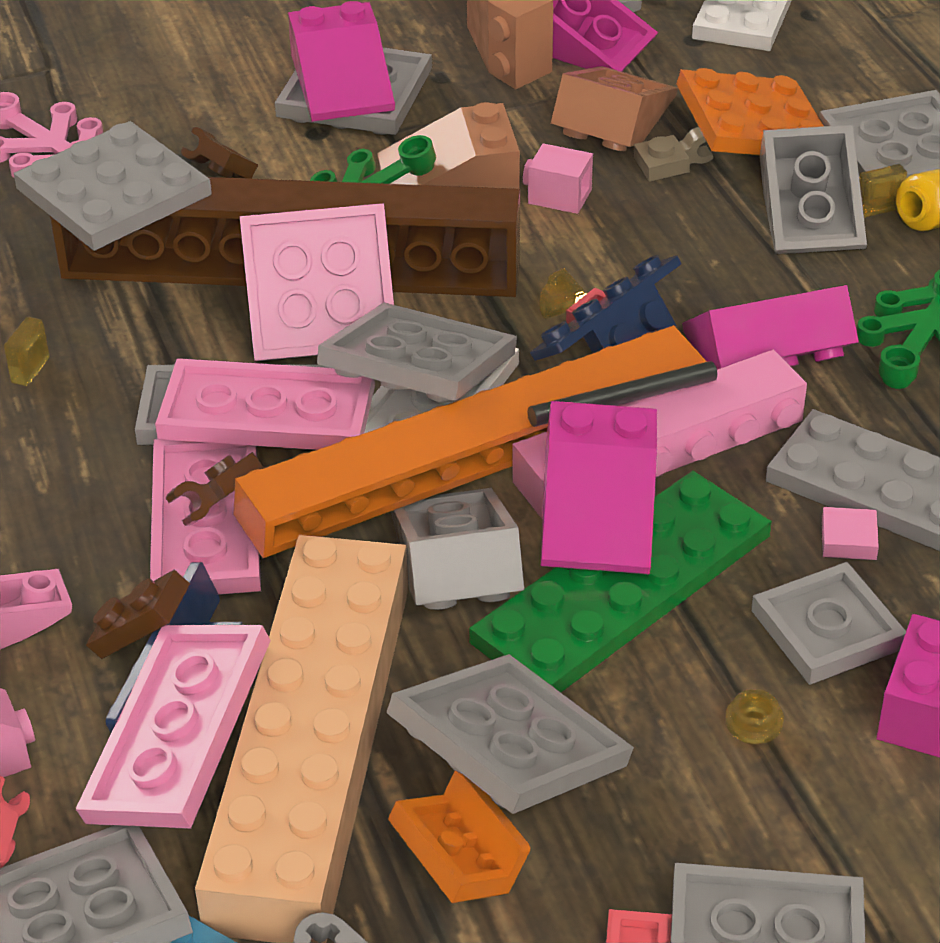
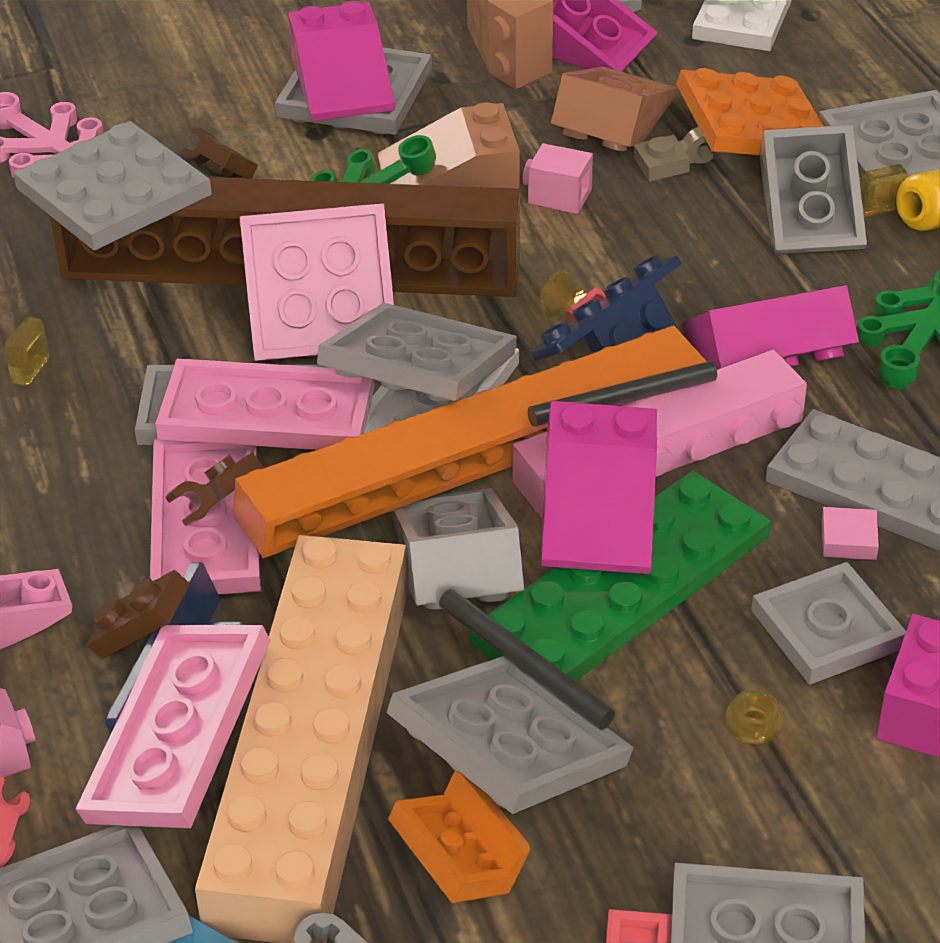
none -> pearl dark grey bar [439,589,615,730]

